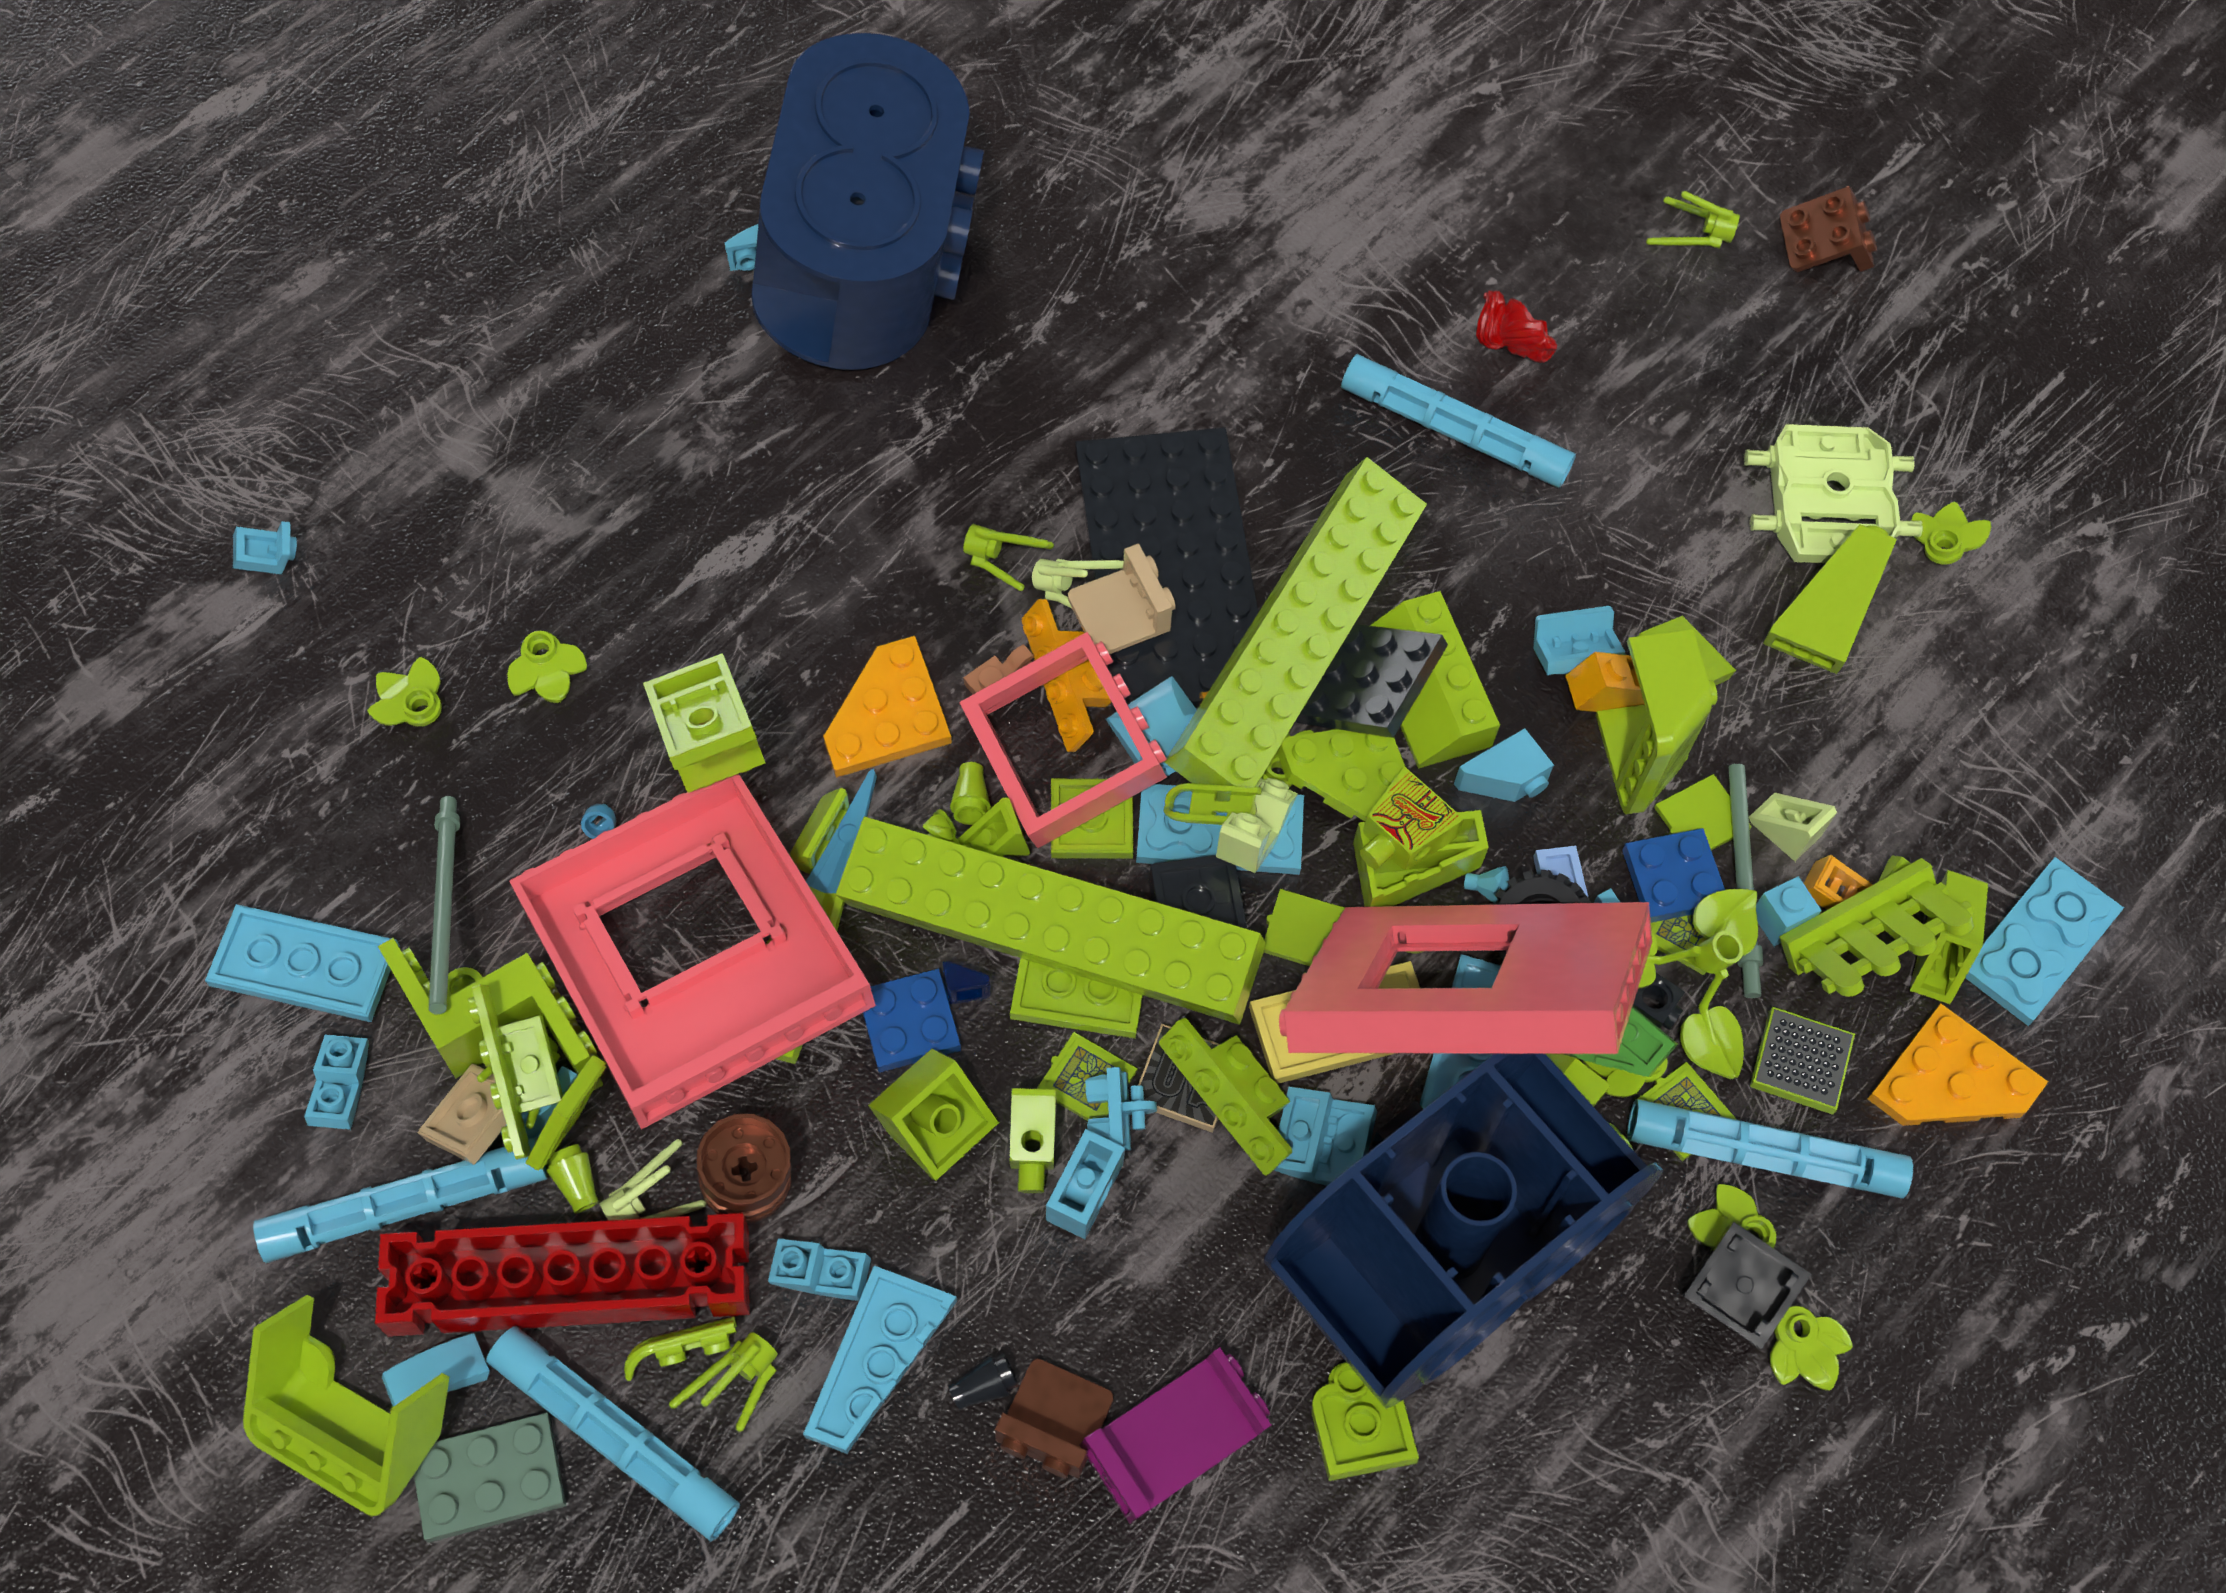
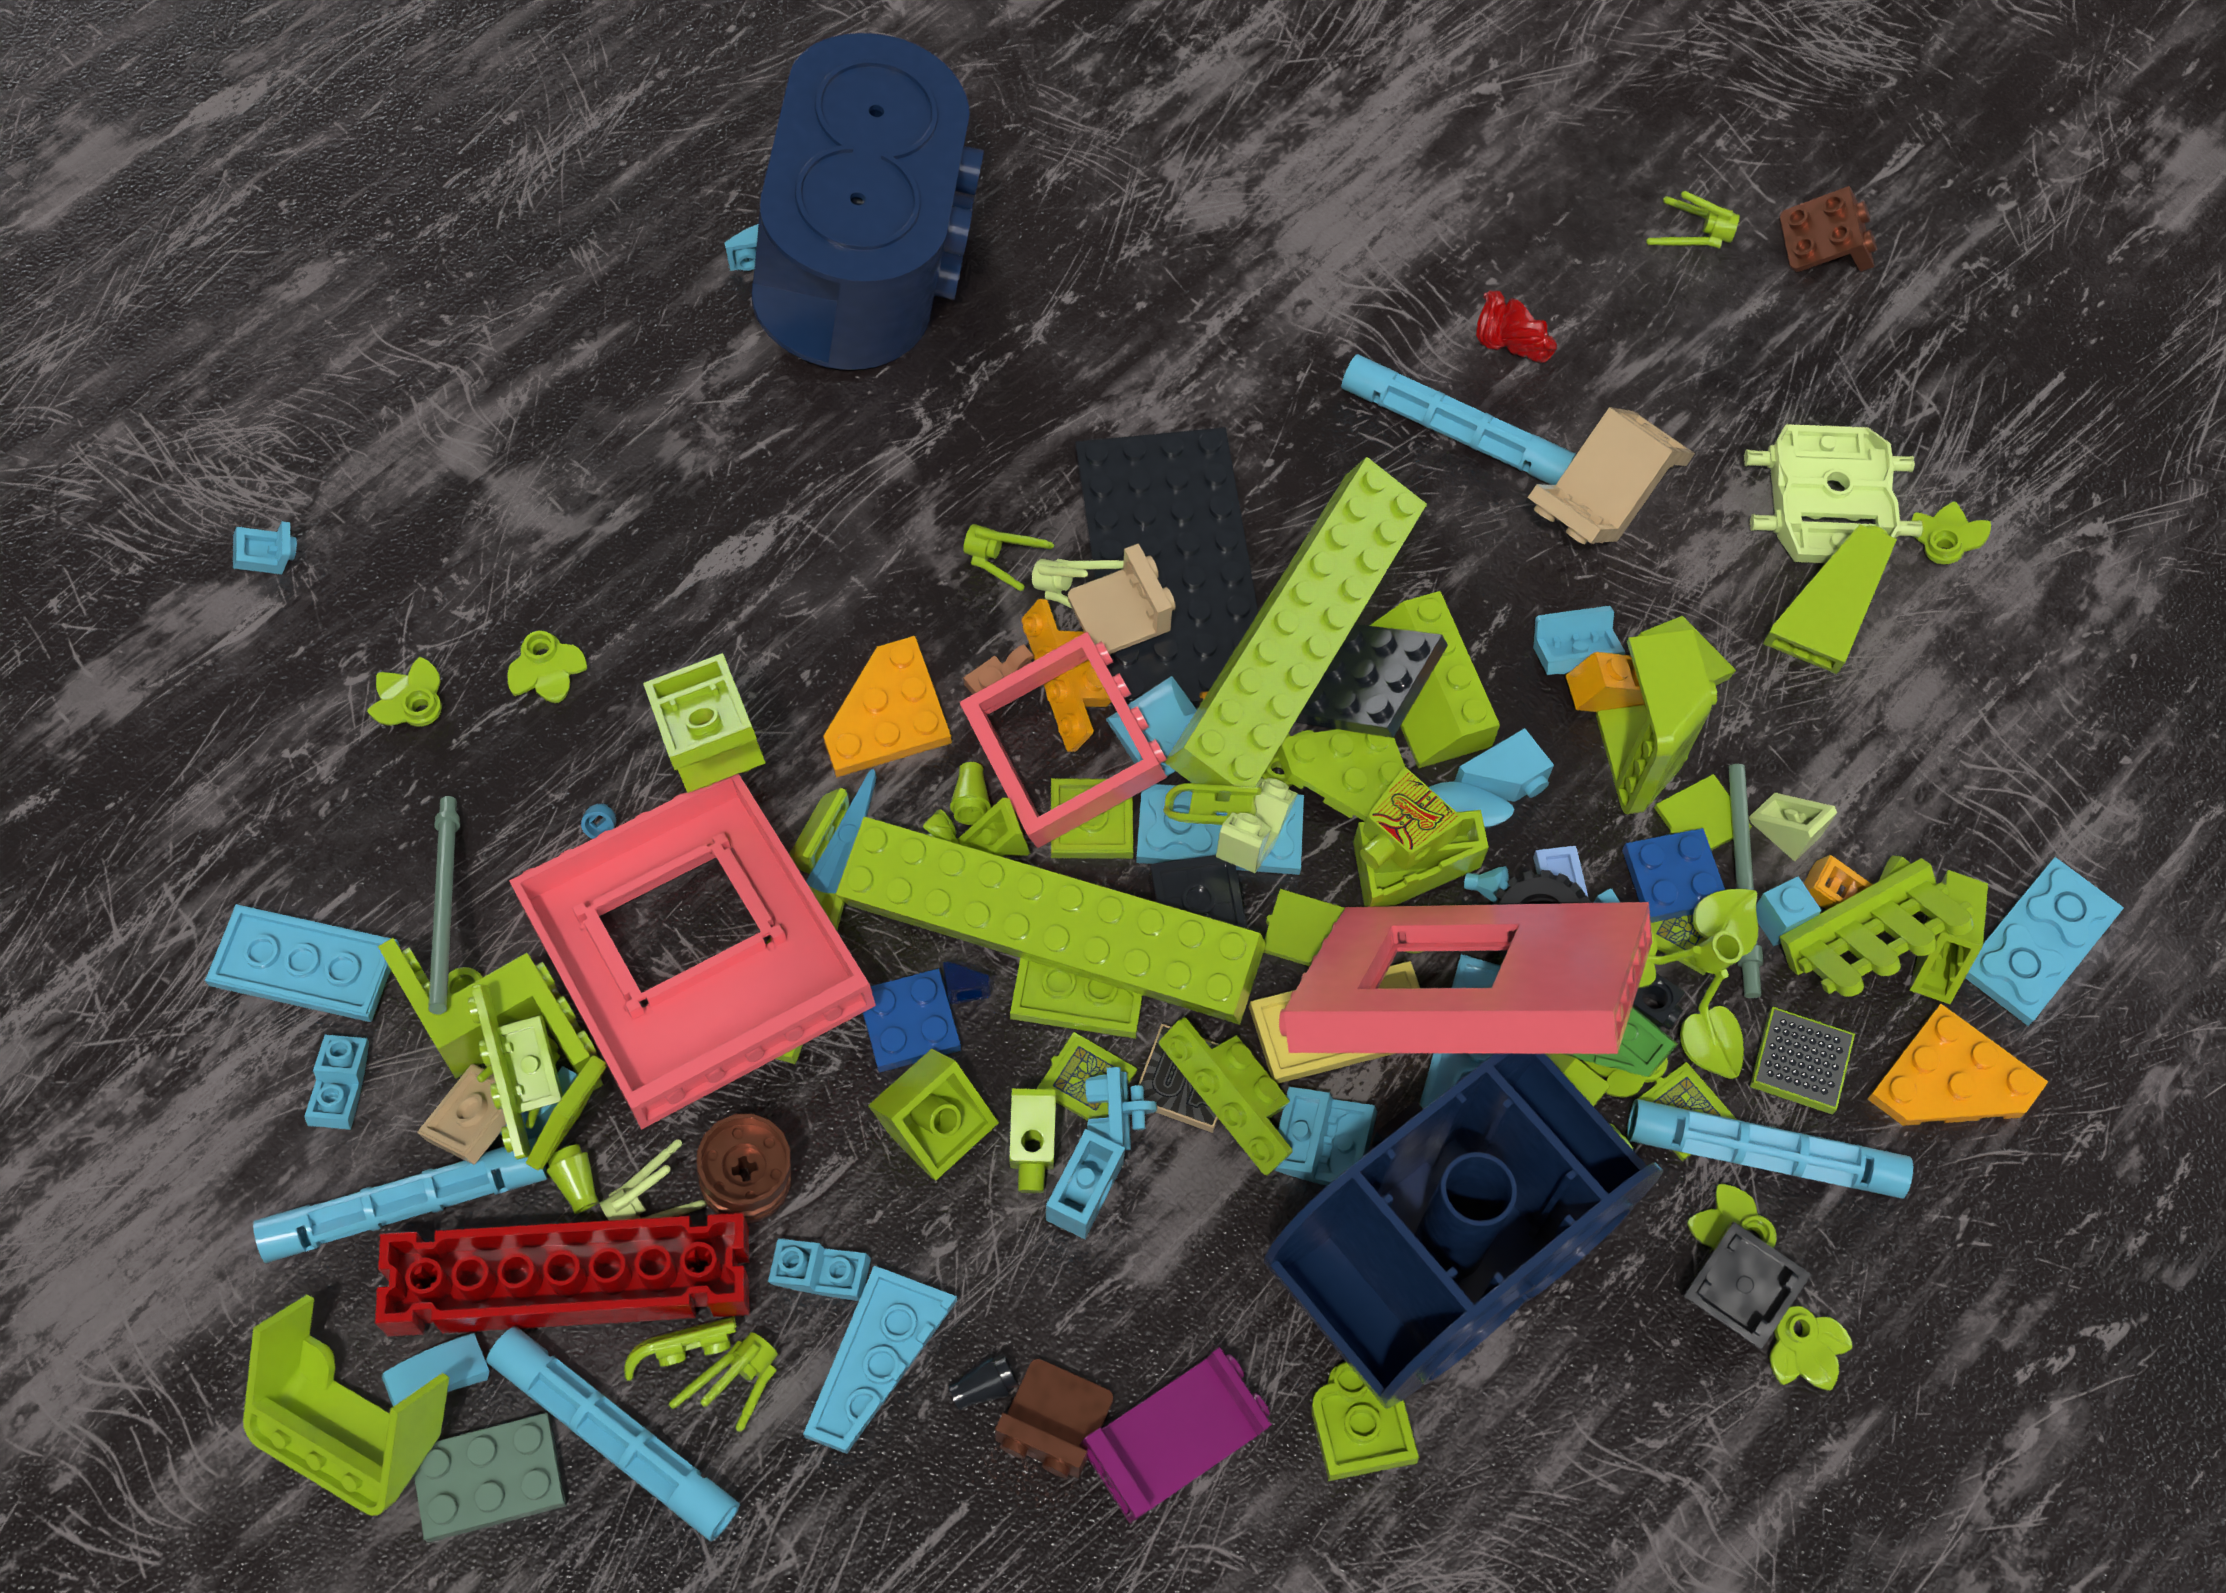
none -> medium azure arm [1429,782,1514,828]
none -> tan bracket [1528,407,1695,544]

